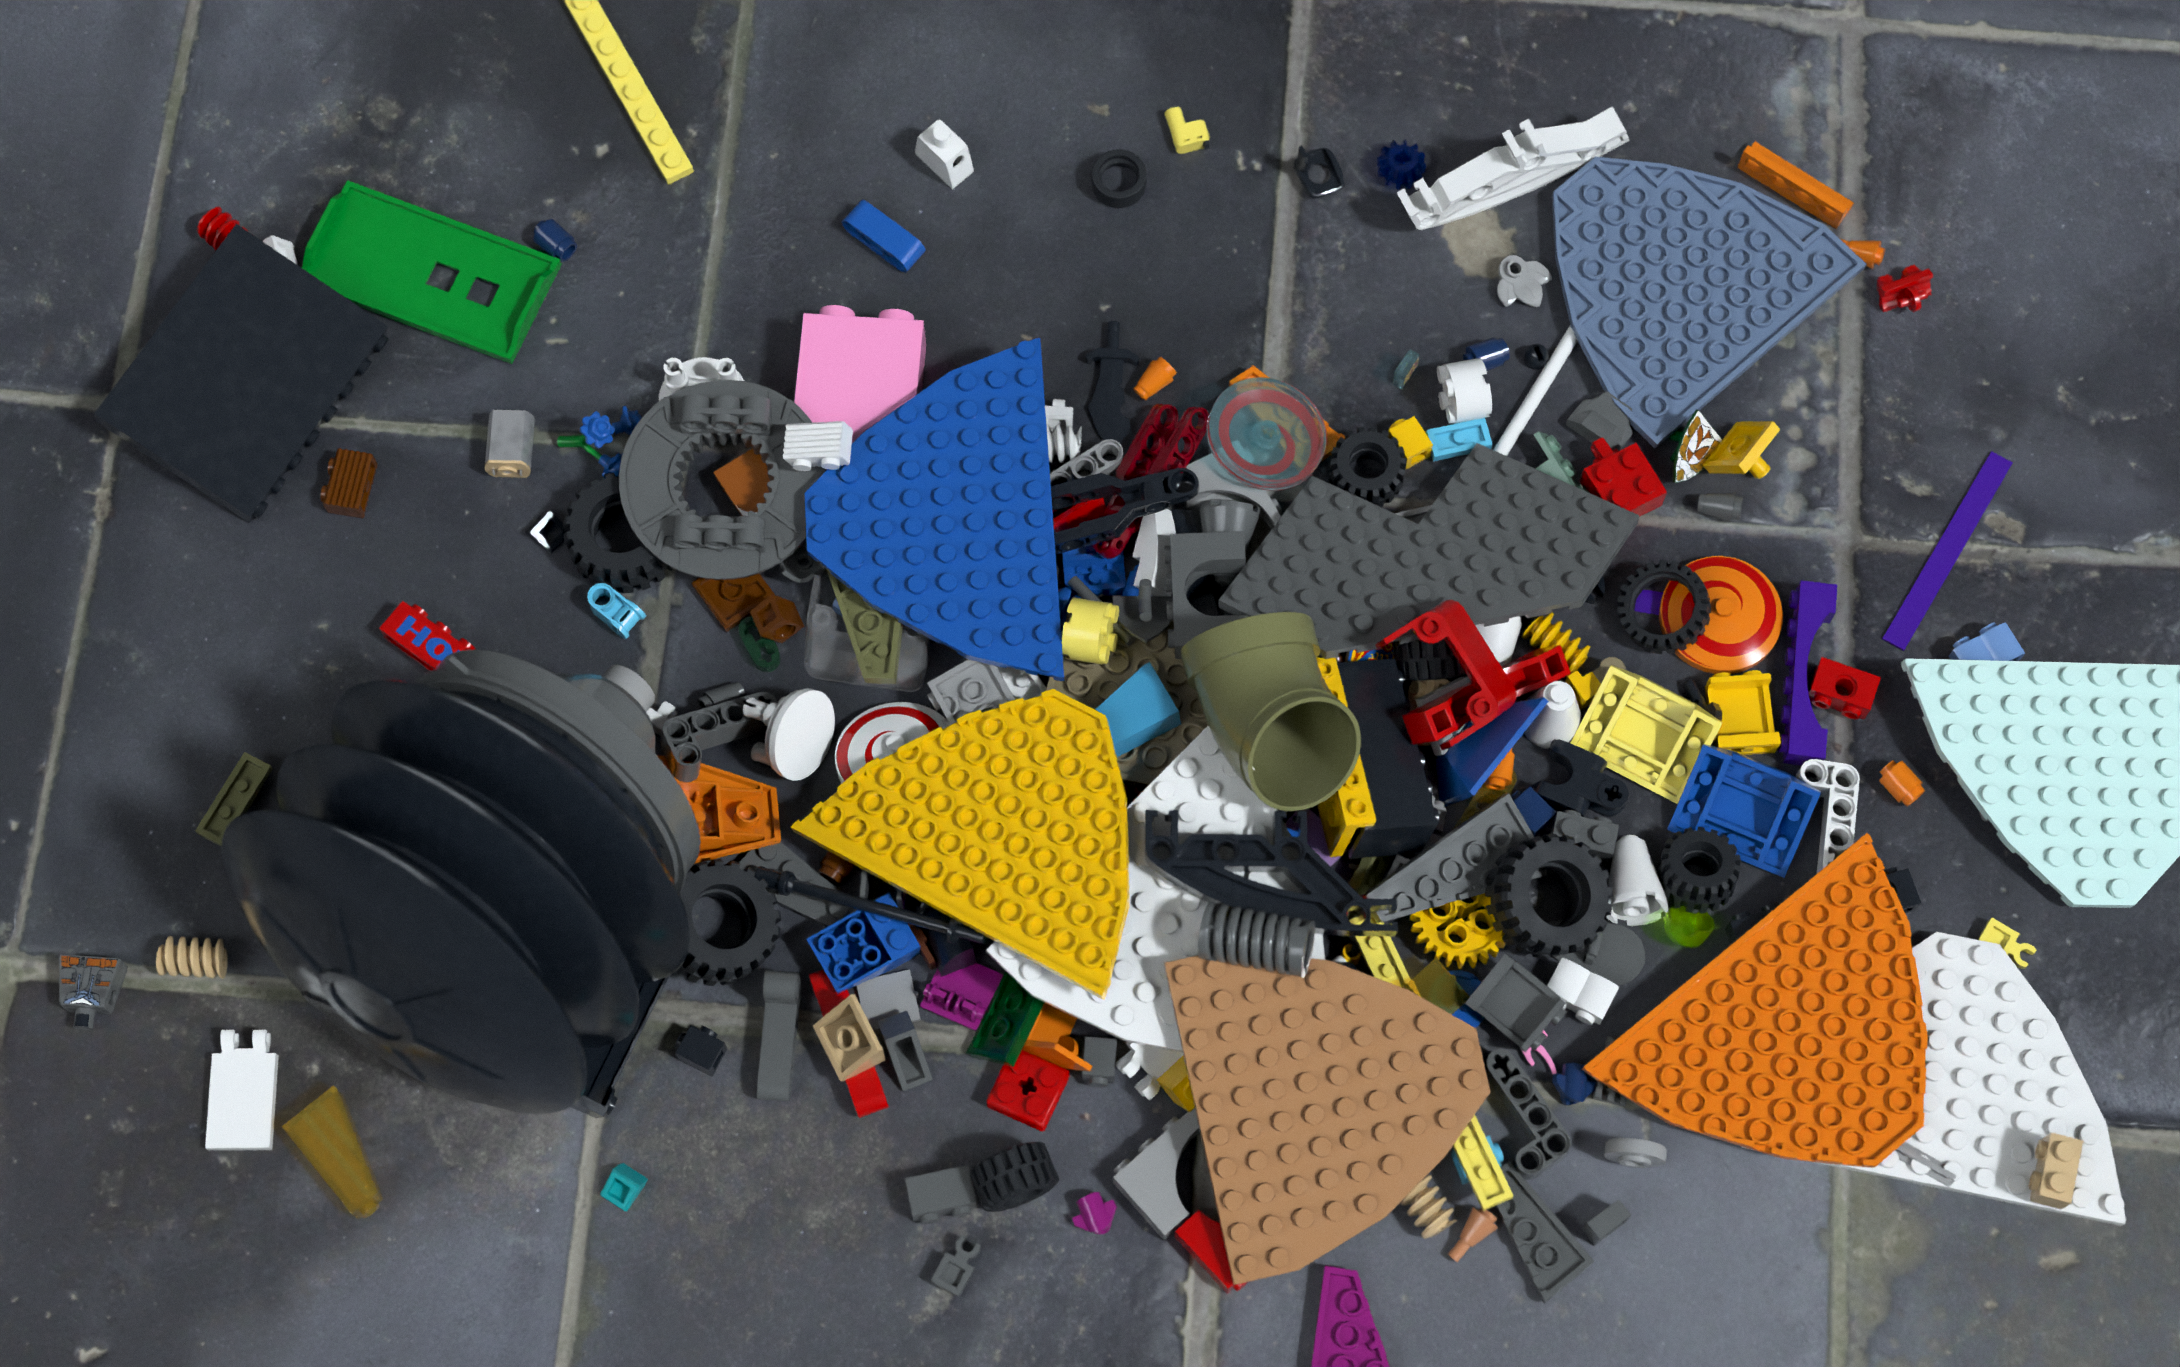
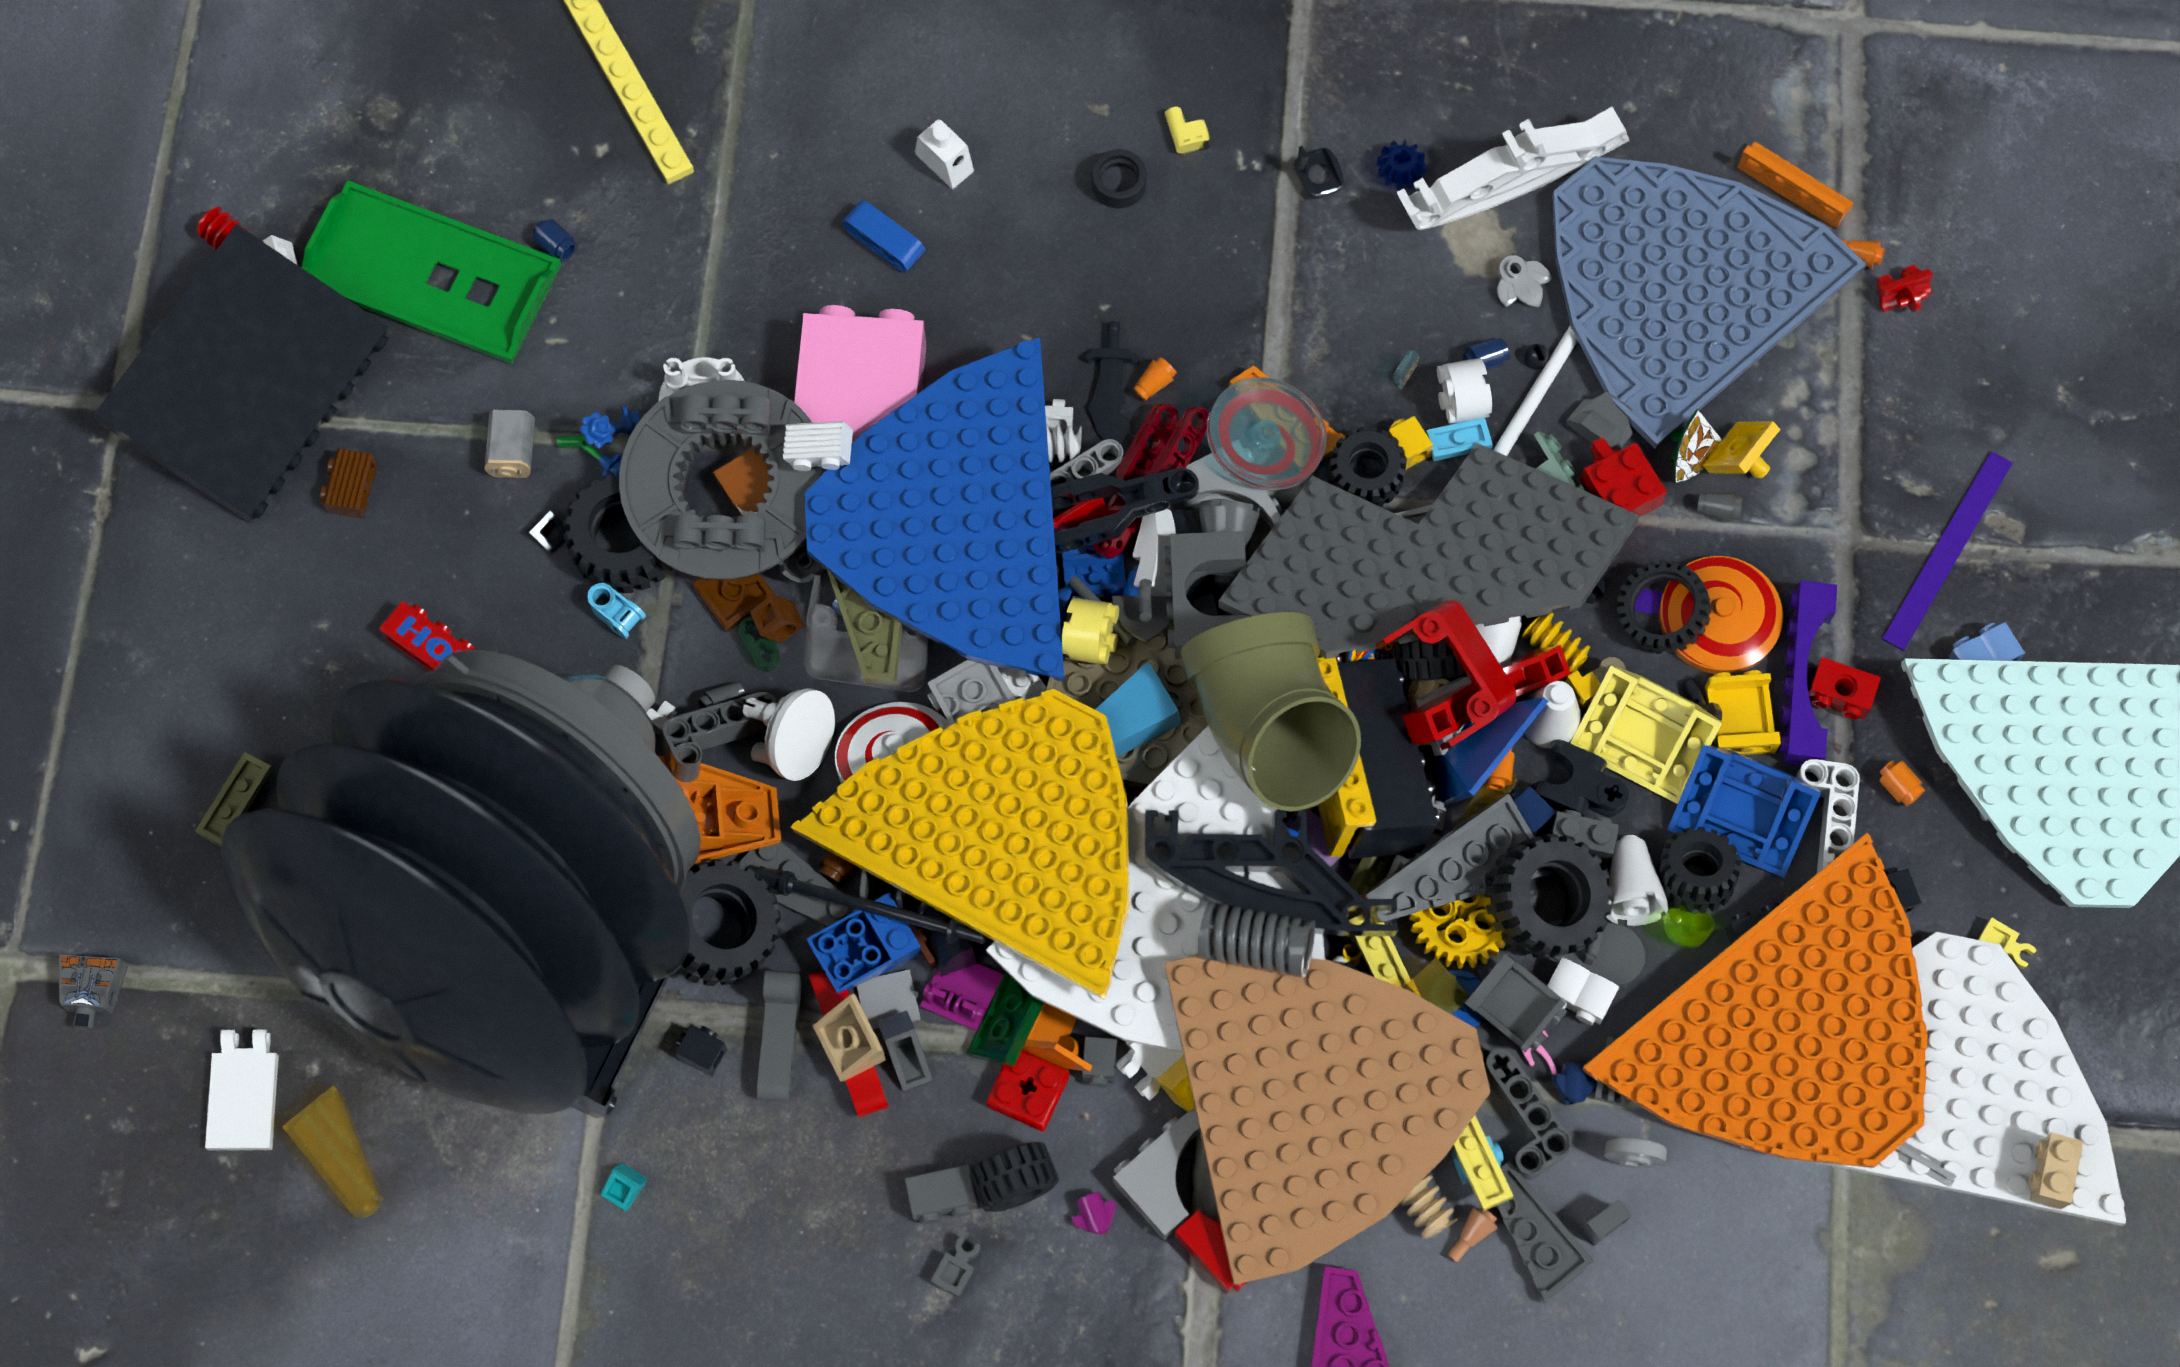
tan piece [156,936,228,979] -> none

